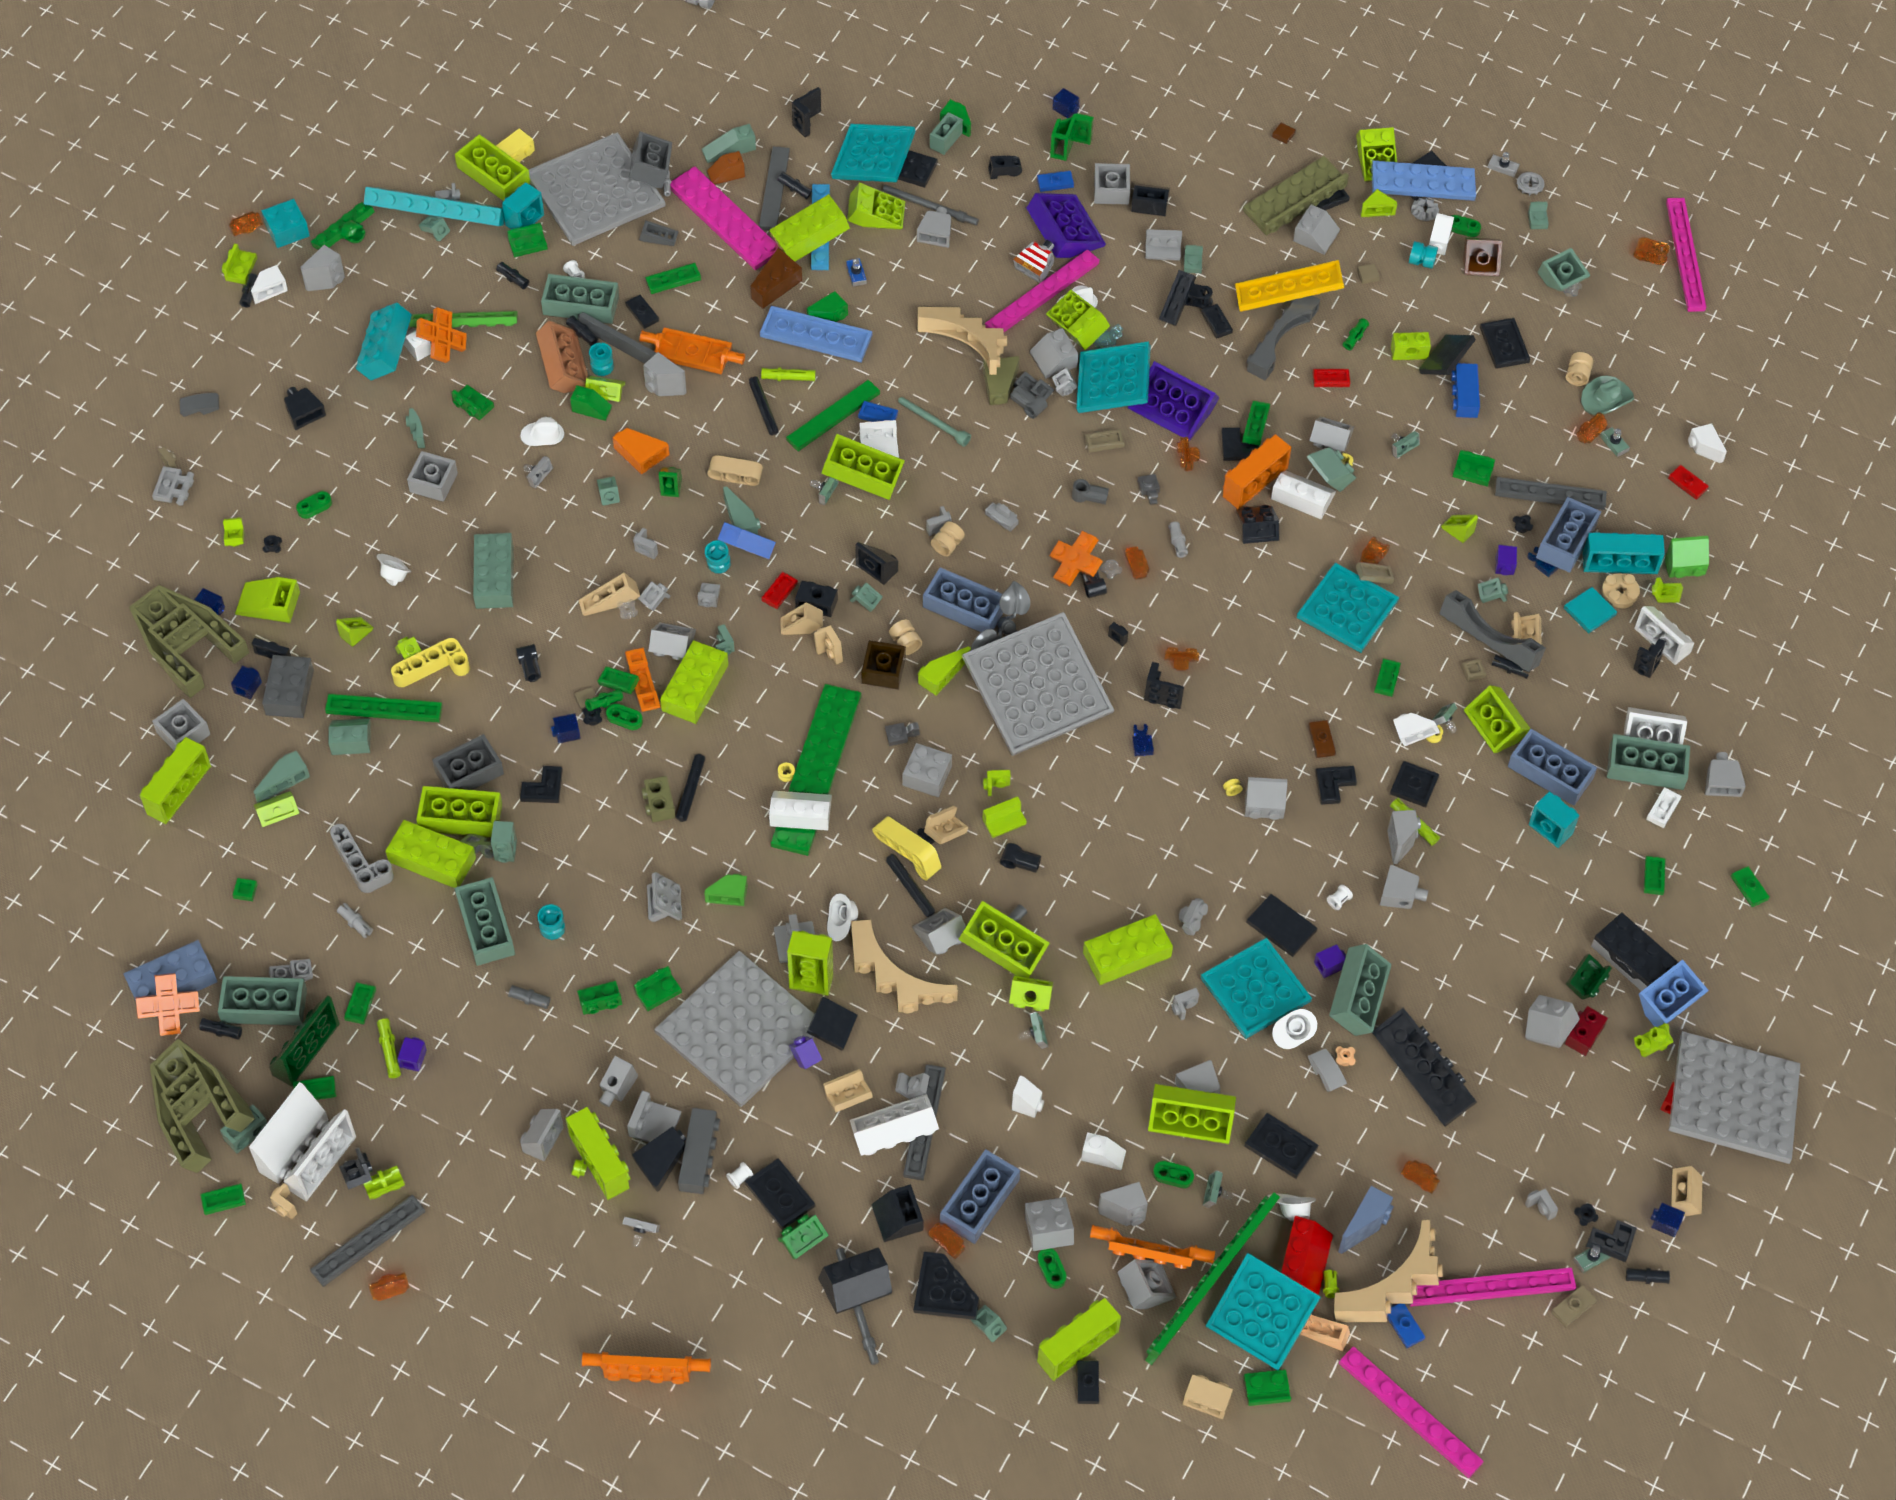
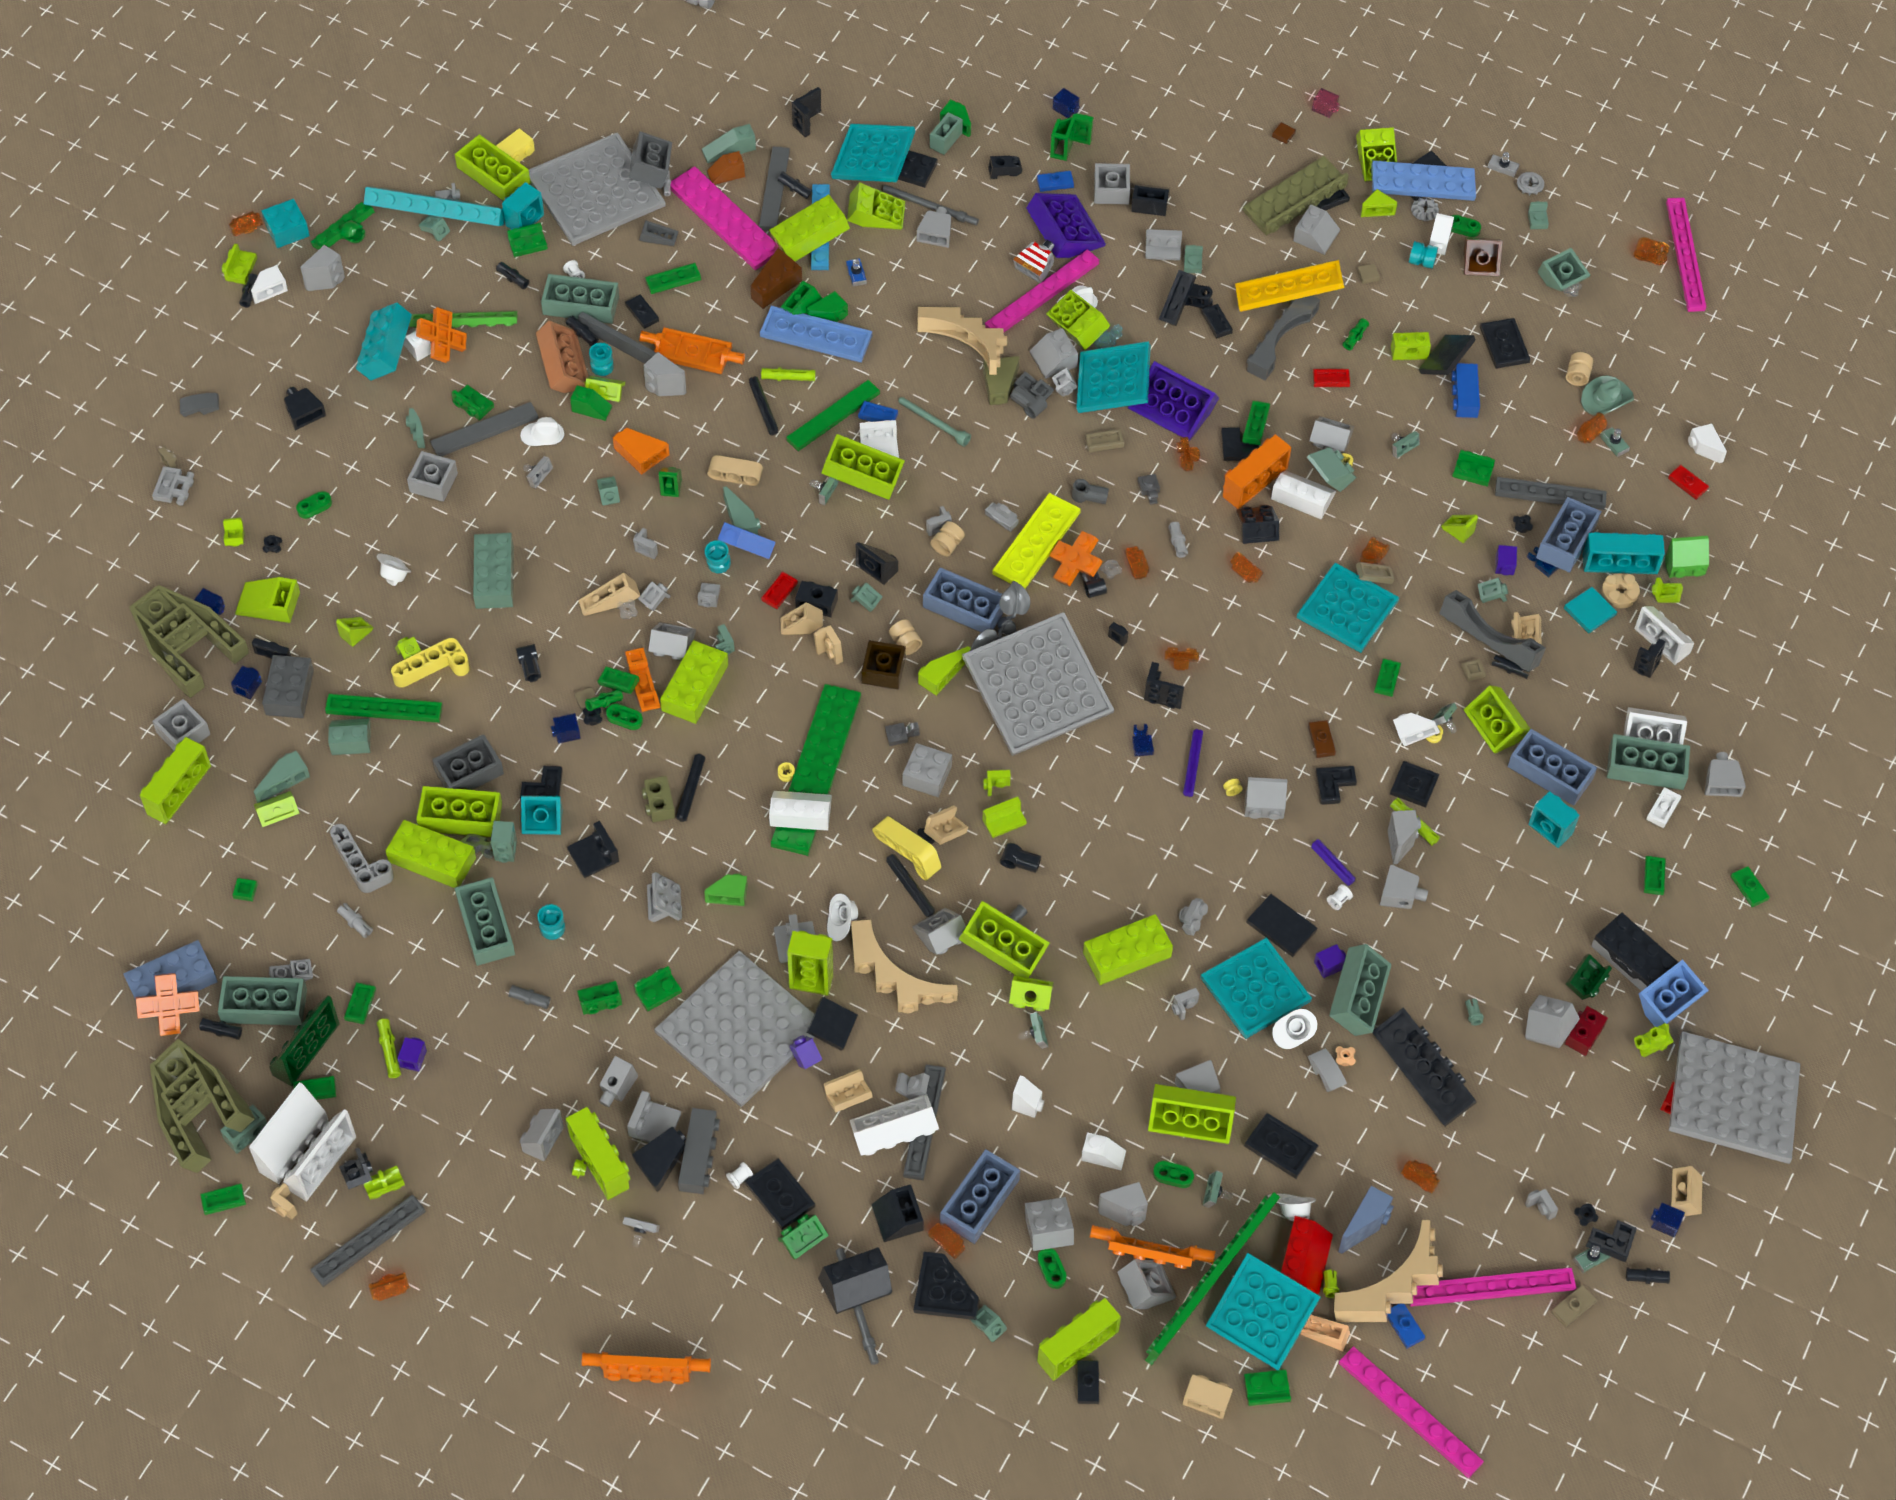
none -> dark grey tile [430,402,538,456]
none -> teal slope [521,796,563,835]
none -> black bracket [567,821,619,878]
none -> green slope [781,281,822,315]
none -> neon yellow plate [992,493,1081,589]
none -> dark purple axle [1183,729,1203,797]
none -> clear orange piece [1230,552,1263,583]
none -> dark purple axle [1311,839,1356,886]
none -> clear pink brick [1312,88,1340,118]
none -> sand green pin [1465,998,1484,1026]

